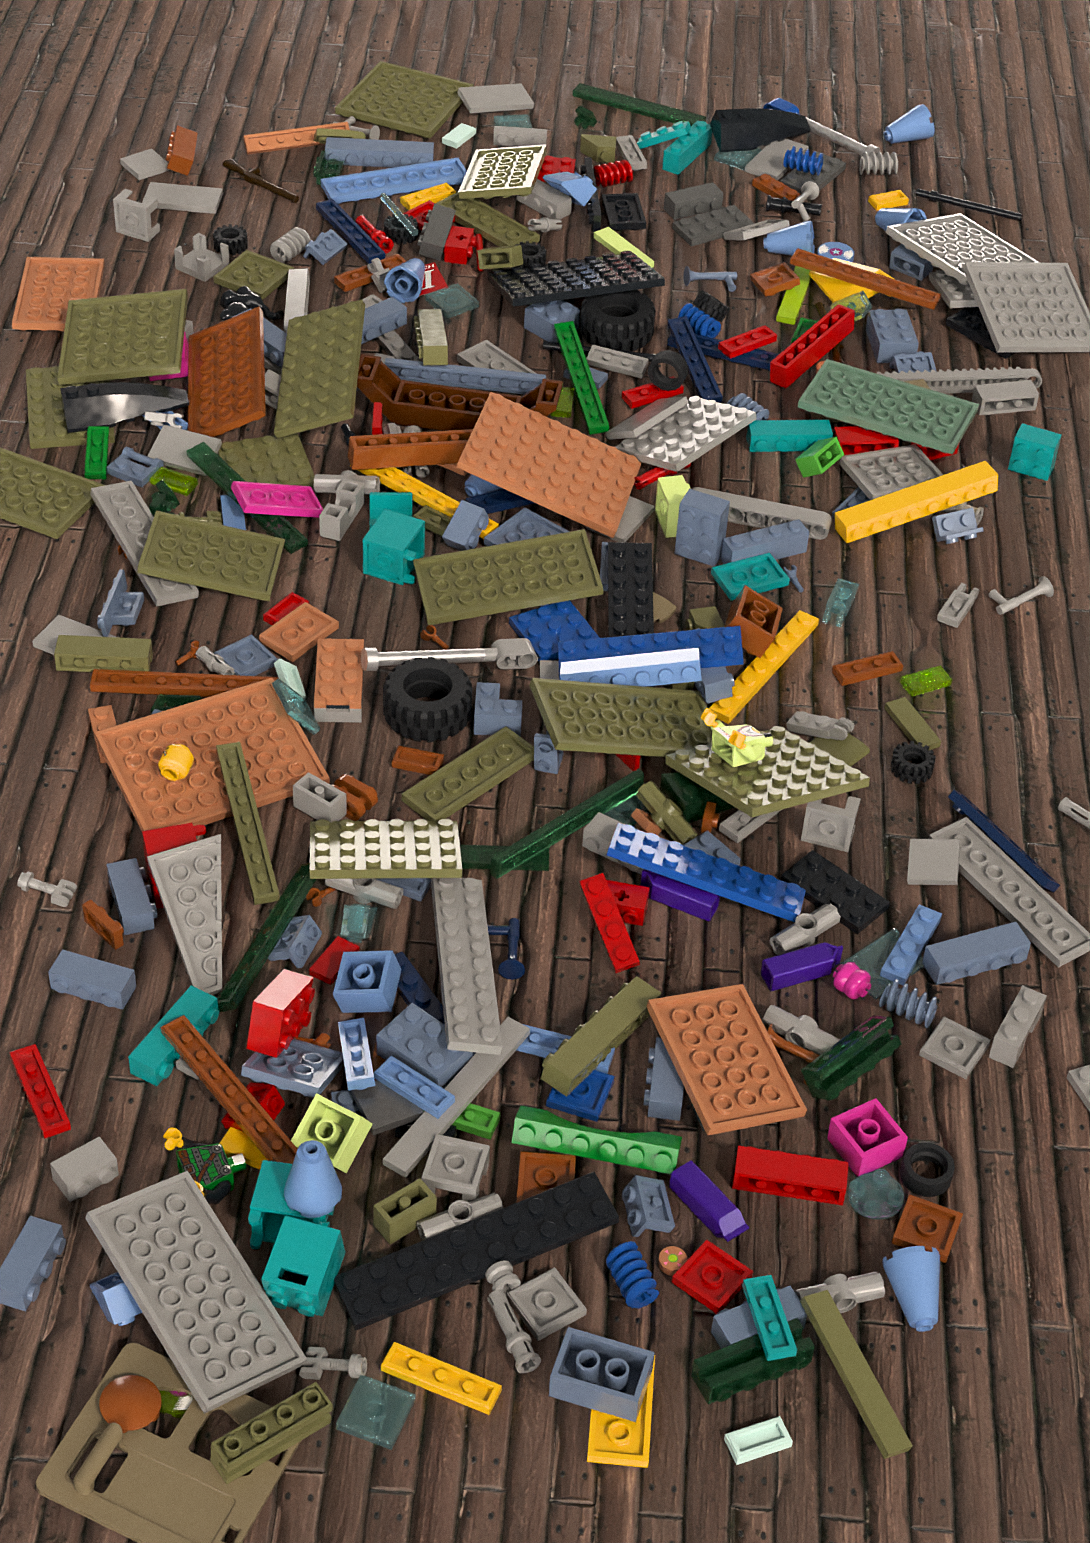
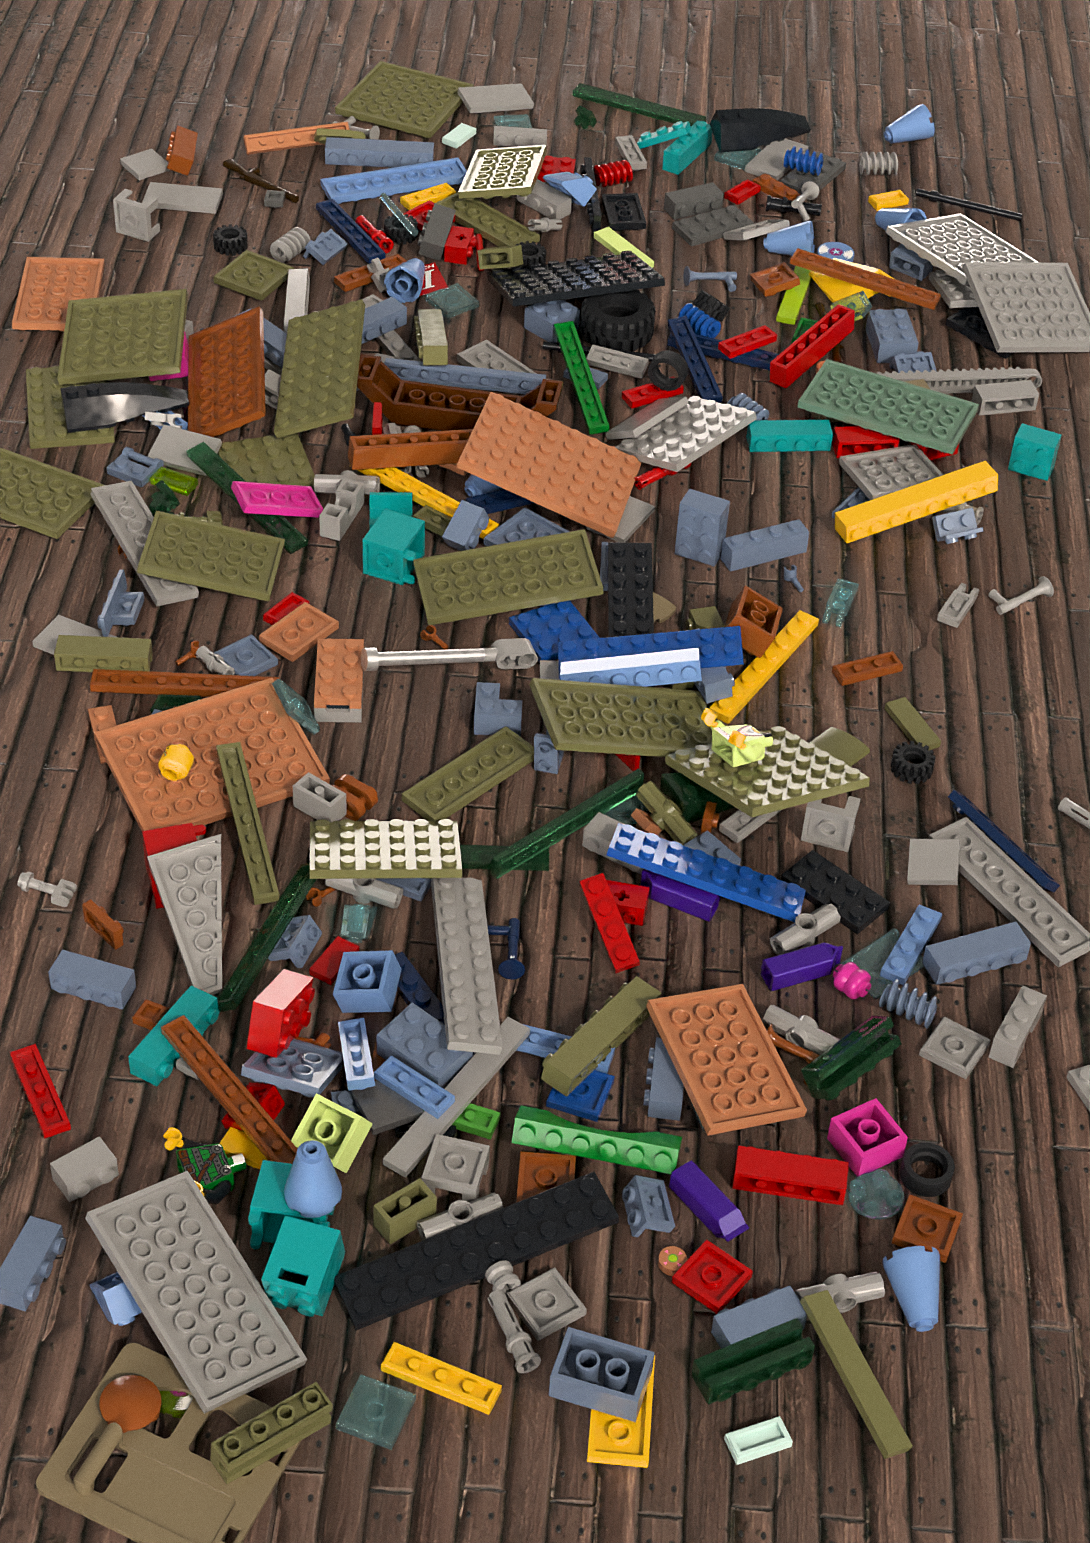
green tile [84,426,110,479] -> none
sand blue brick [106,858,158,935] -> none
light grey panel [174,233,229,282] -> none
black animal [220,286,284,321] -> none
medium blue tile [220,495,246,530] -> none
light aqua tile [274,659,306,702] -> none
light grey hinge [299,1347,367,1380] -> none
clear green bracket [313,151,344,185] -> none
black tyre [383,657,472,743] -> none
dark orange tile [392,745,444,775] -> none
clear neon green tile [551,387,574,418] -> none
olive slope [580,134,617,163] -> none
blue piece [606,1241,660,1308] -> none
yellowish green brick [655,475,690,538] -> none
light grey beam [692,487,832,540] -> none
teal plate [711,553,790,601] -> none
teal plate [742,1275,797,1361] -> none
flat silver piece [763,98,880,156] -> none
light grey hinge [786,711,855,741] -> none
bright green brick [795,437,844,478] -> none
clear neon green plate [901,665,952,697] -> none
none -> dark orange tile [132,999,169,1030]
none -> dark grey plate [264,190,285,208]
none -> red tile [724,179,761,205]

